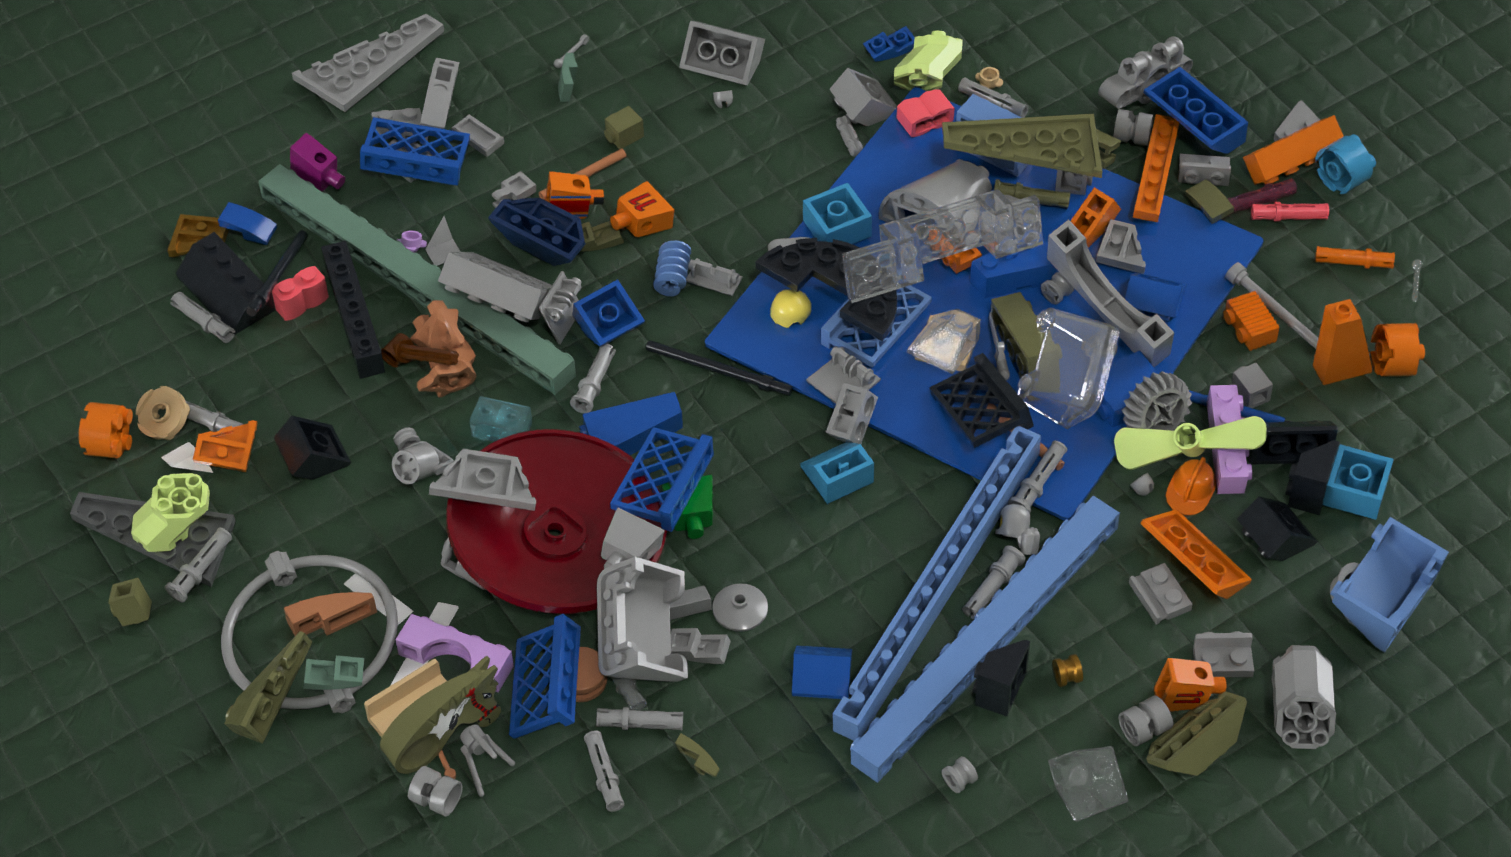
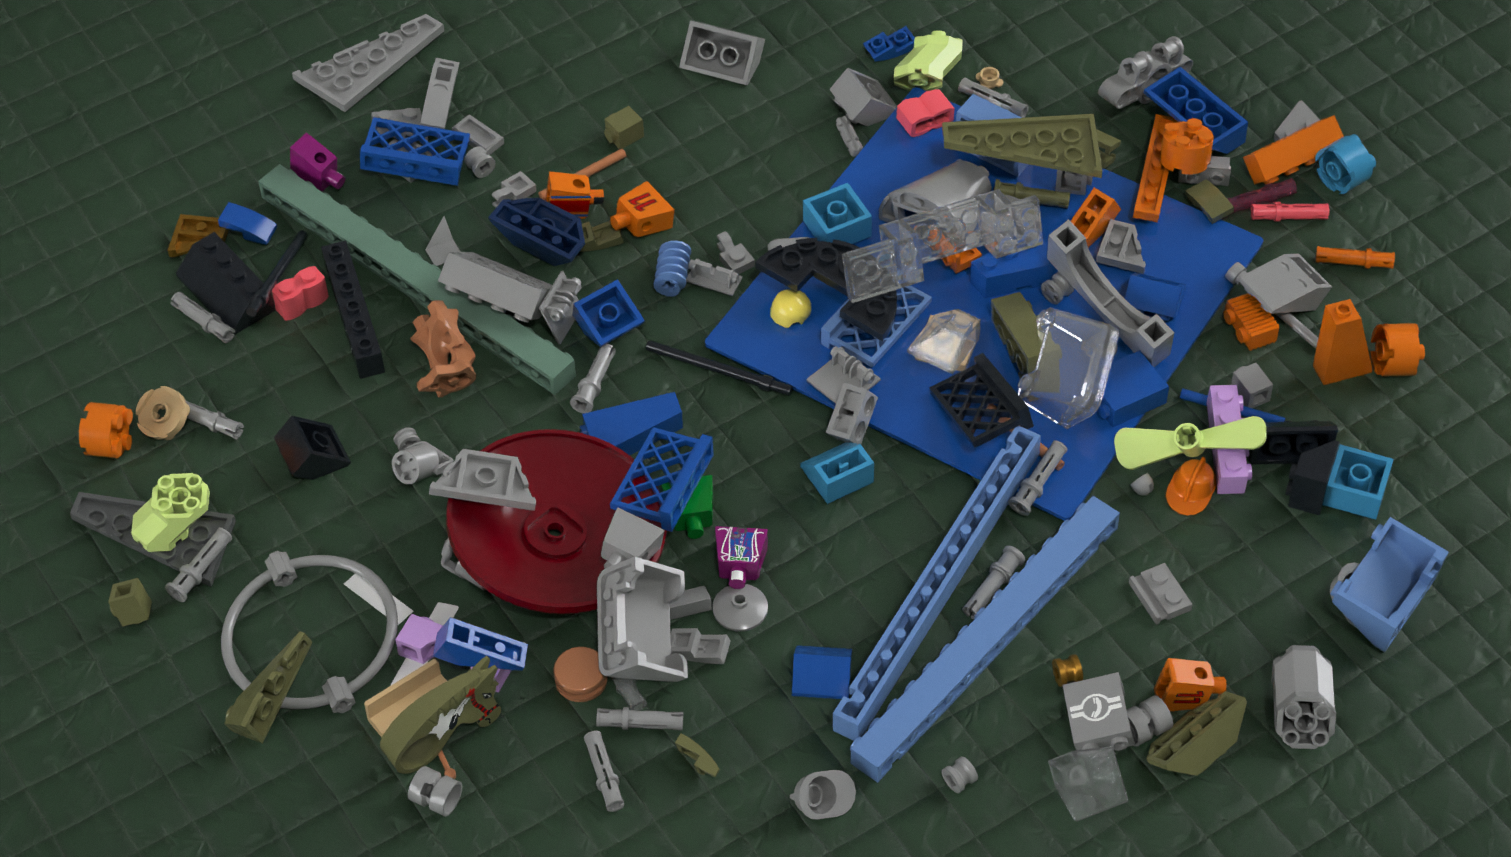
white sticker [161,442,213,473] -> none
orange wing [193,420,258,472] -> none
nougat slope [284,592,377,636] -> none
sand green slope [303,655,364,690] -> none
reddish brown axle [381,333,459,367] -> none
lavender plate [398,231,427,252] -> none
light grey plant [460,725,515,797] -> none
clear light blue brick [470,396,532,442] -> none
blue fence [509,614,581,739] -> none
light grey hinge [554,34,589,68] -> none
sand green slope [558,53,578,102] -> none
light grey hinge [713,90,733,108] -> none
black slope [973,640,1030,717] -> none
light grey sword [989,312,1010,381] -> none
light grey piece [995,504,1040,555] -> none
light grey wheel [1113,109,1153,146] -> none
light grey gear [1122,371,1192,431] -> none
orange slope [1140,509,1252,599] -> none
light grey bracket [1193,631,1254,677] -> none
black slope [1237,496,1318,561] -> none
clear hinge [1412,259,1423,302] -> none
none -> blue slope [433,617,528,671]
none -> light grey wheel [464,146,495,178]
none -> magenta torso [715,526,768,589]
none -> light grey plate [717,231,755,274]
none -> light grey piece [790,770,856,819]
none -> light grey panel [1063,672,1135,757]
none -> orange brick [1160,118,1214,175]
none -> light grey slope [1238,253,1332,314]

